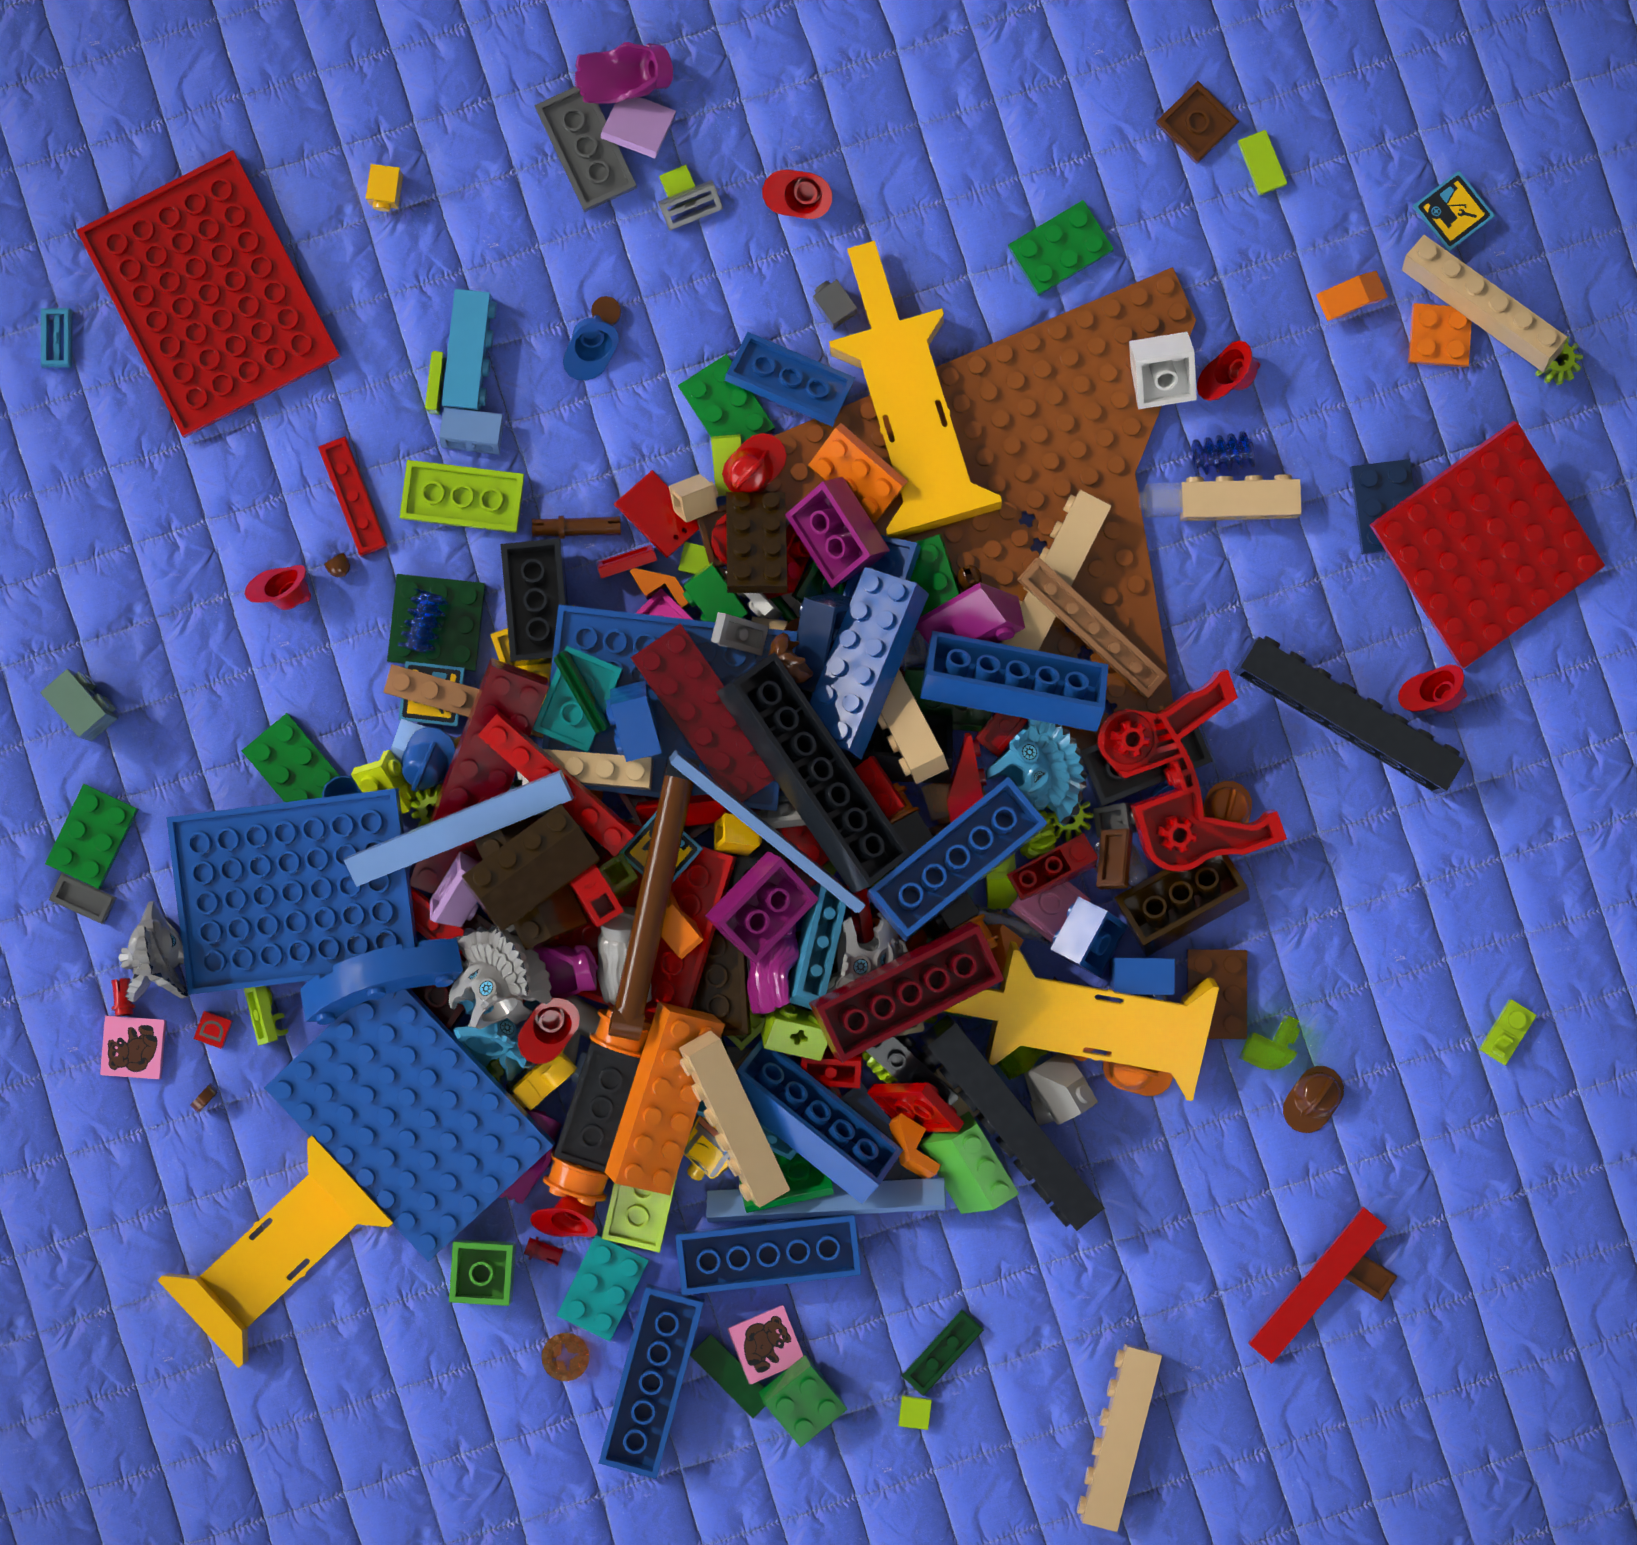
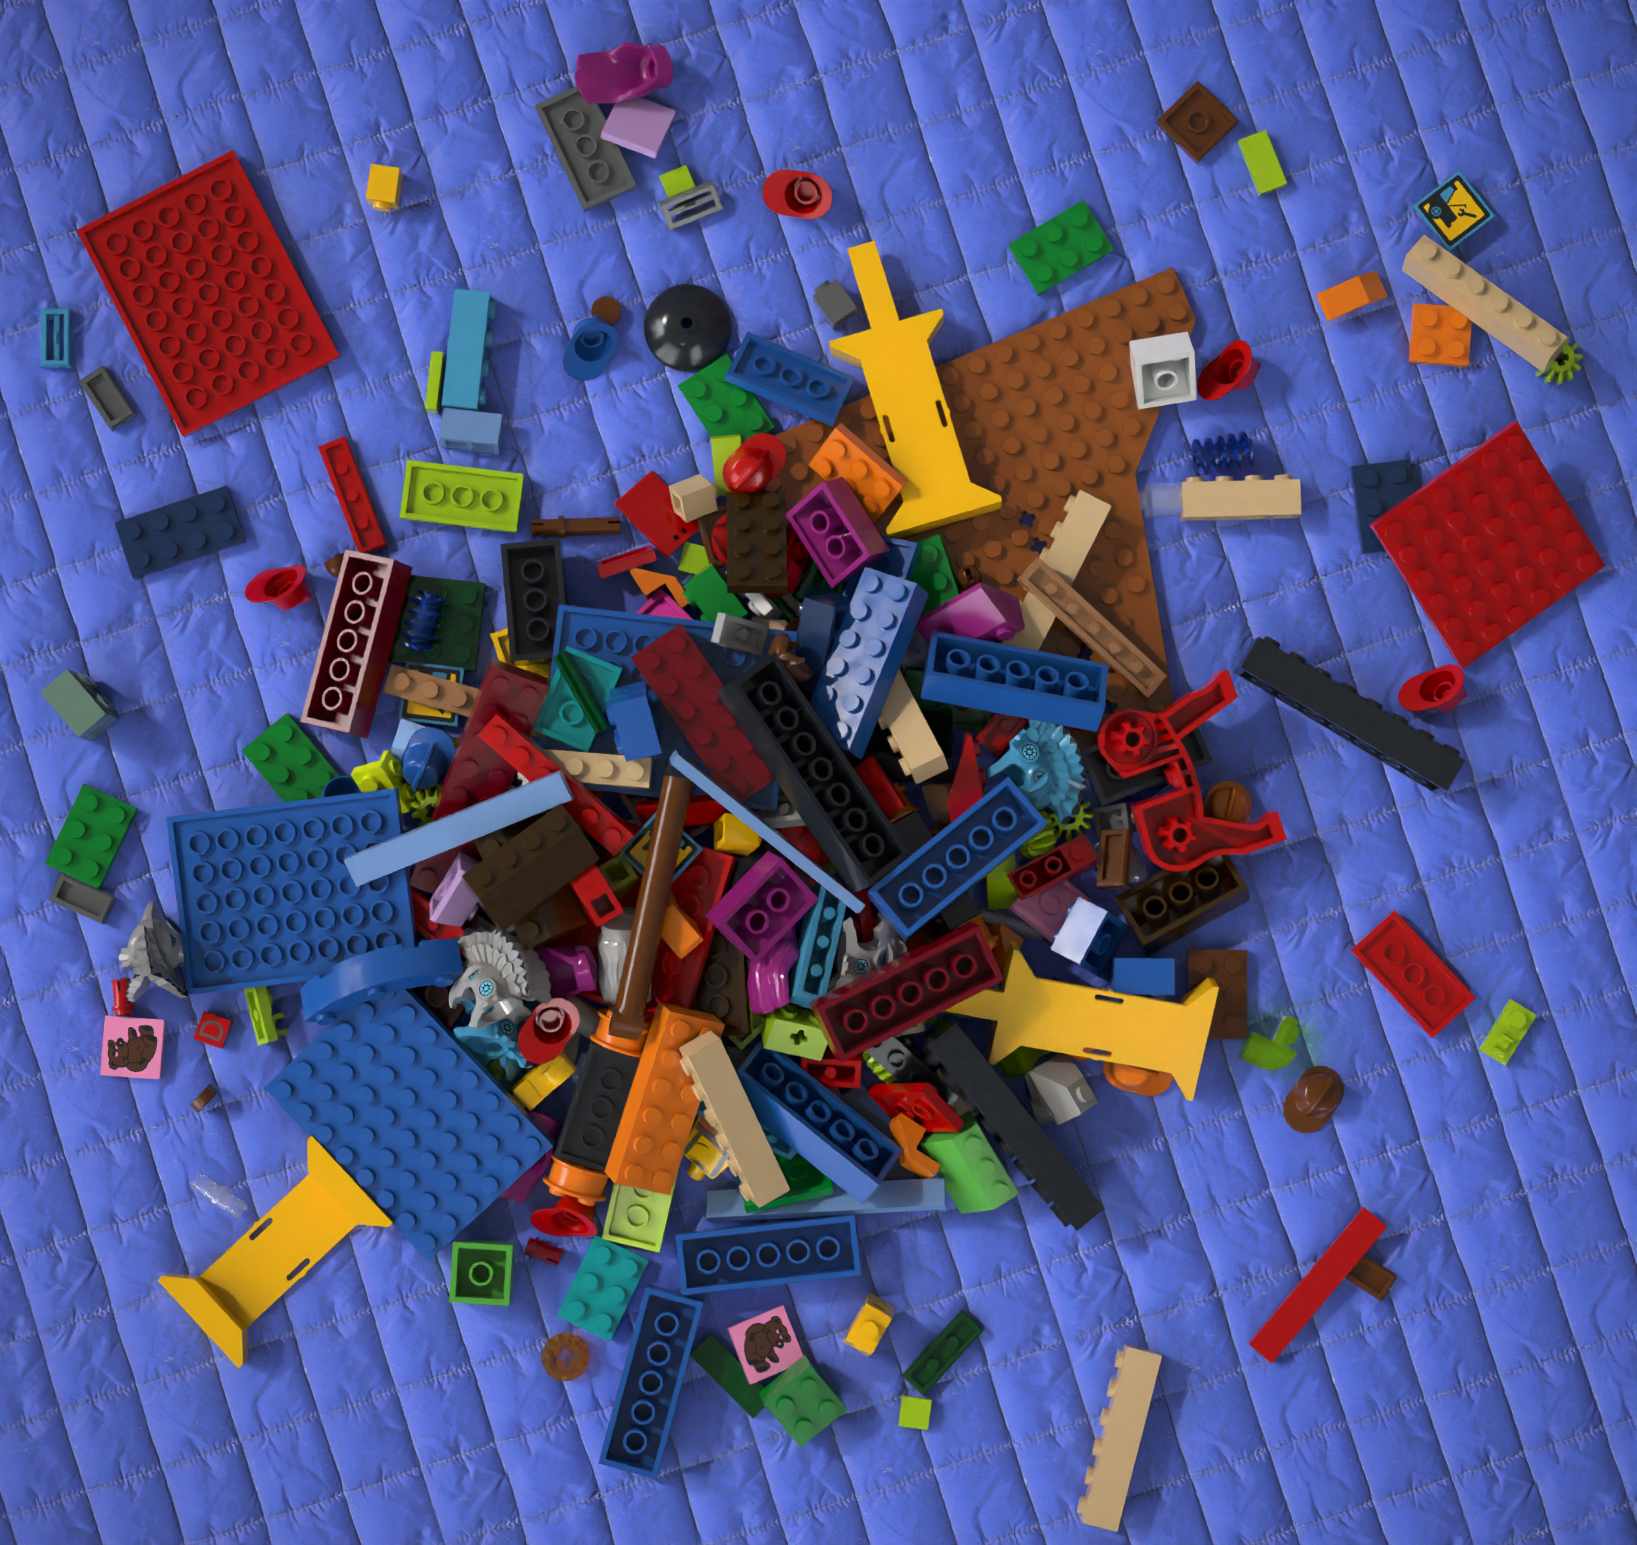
none -> dark grey tile [78,366,137,432]
none -> dark blue plate [115,485,246,579]
none -> clear pin [189,1171,249,1220]
none -> dark red brick [300,549,413,739]
none -> black dish [644,284,732,372]
none -> yellow torso [841,1292,895,1357]
none -> red plate [1349,910,1476,1038]

